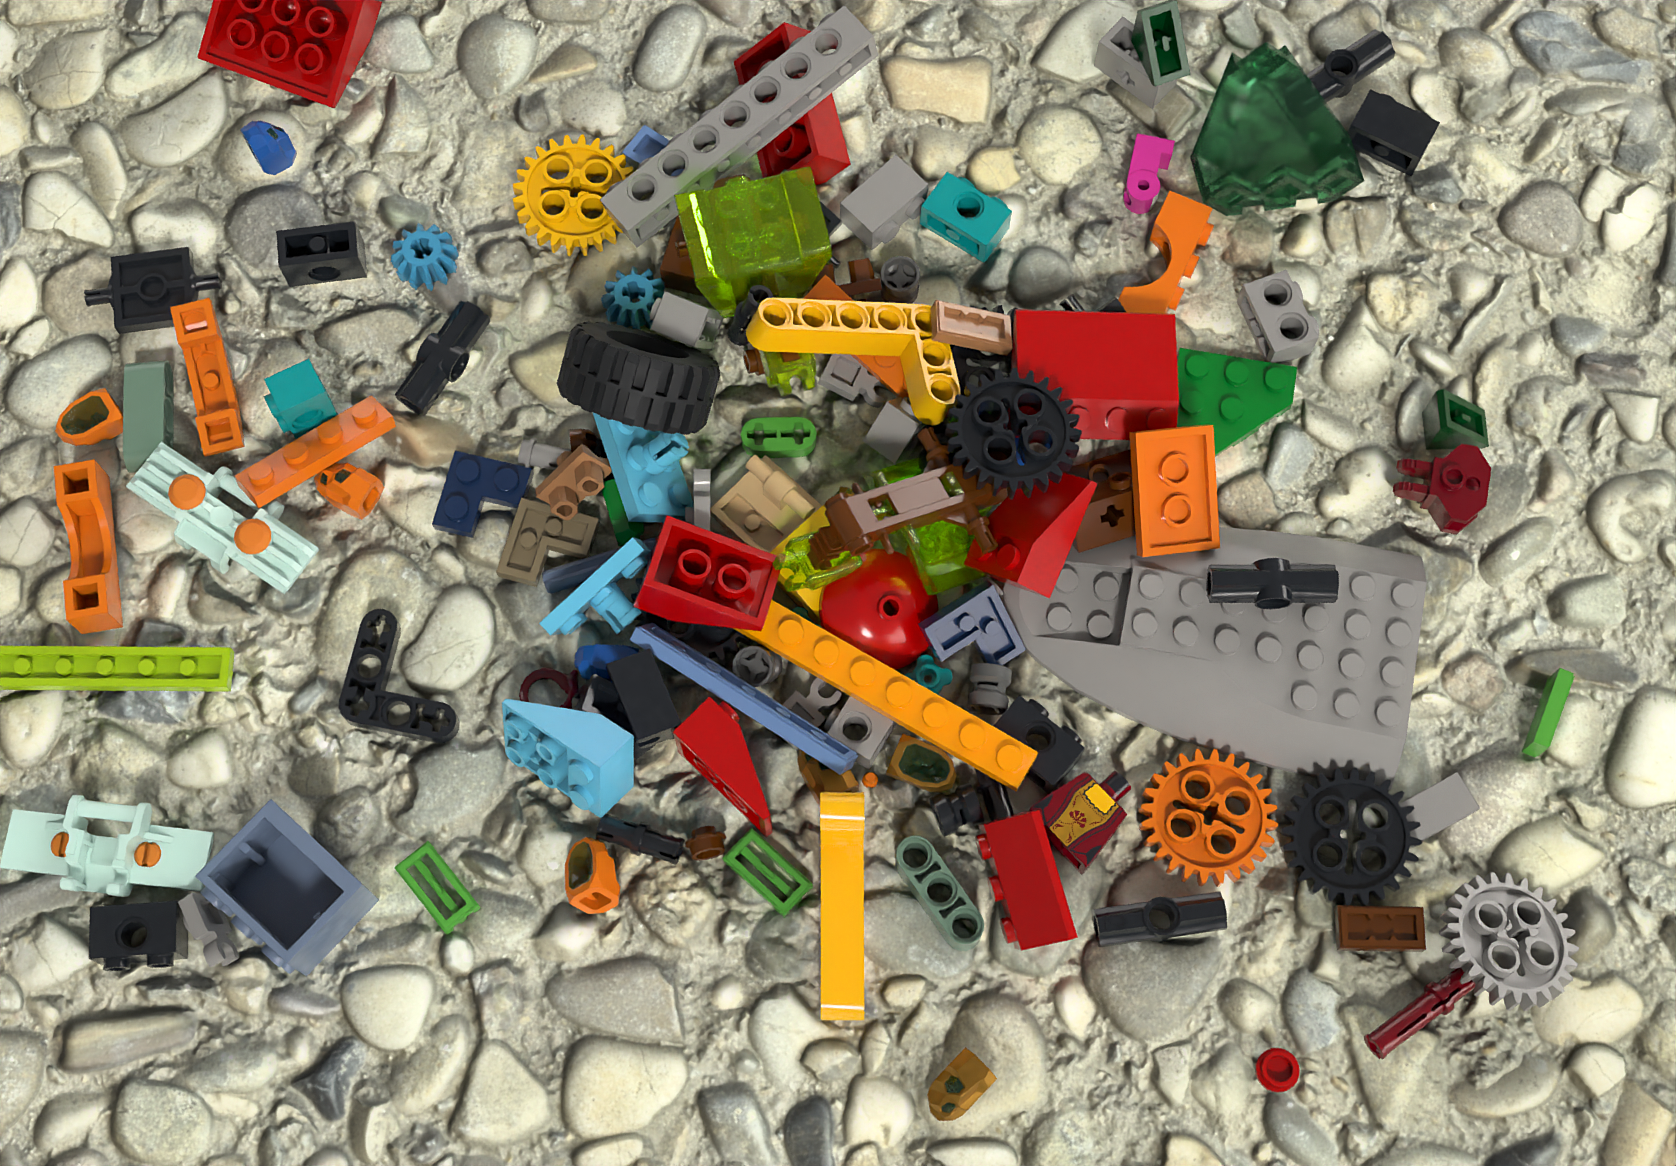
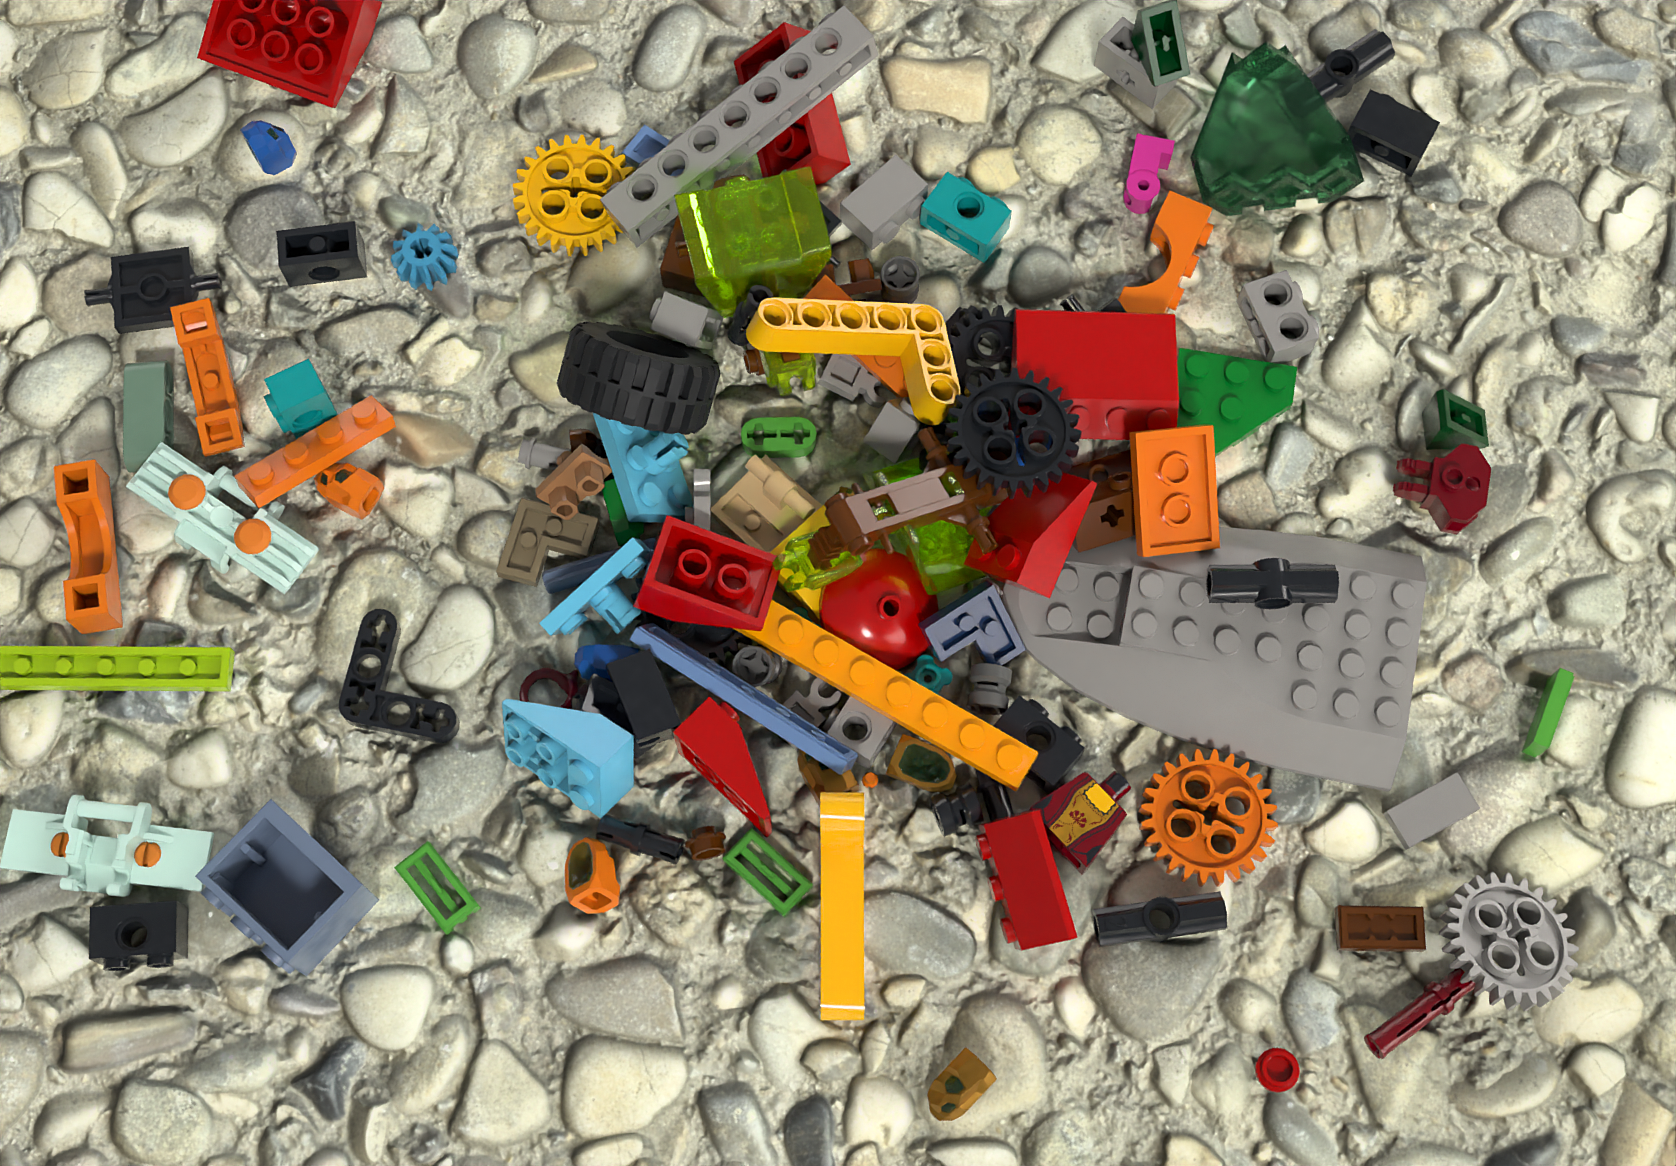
rock [55,388,123,446] -> none
light grey plate [178,893,239,967] -> none
black piece [395,301,491,415] -> none
dark blue plate [432,451,534,538] -> none
dark azure gear [601,266,665,331] -> none
sand green beam [895,836,984,951] -> none
medium nougat plate [930,300,1013,356] -> none
black gear [1280,768,1422,906] -> none

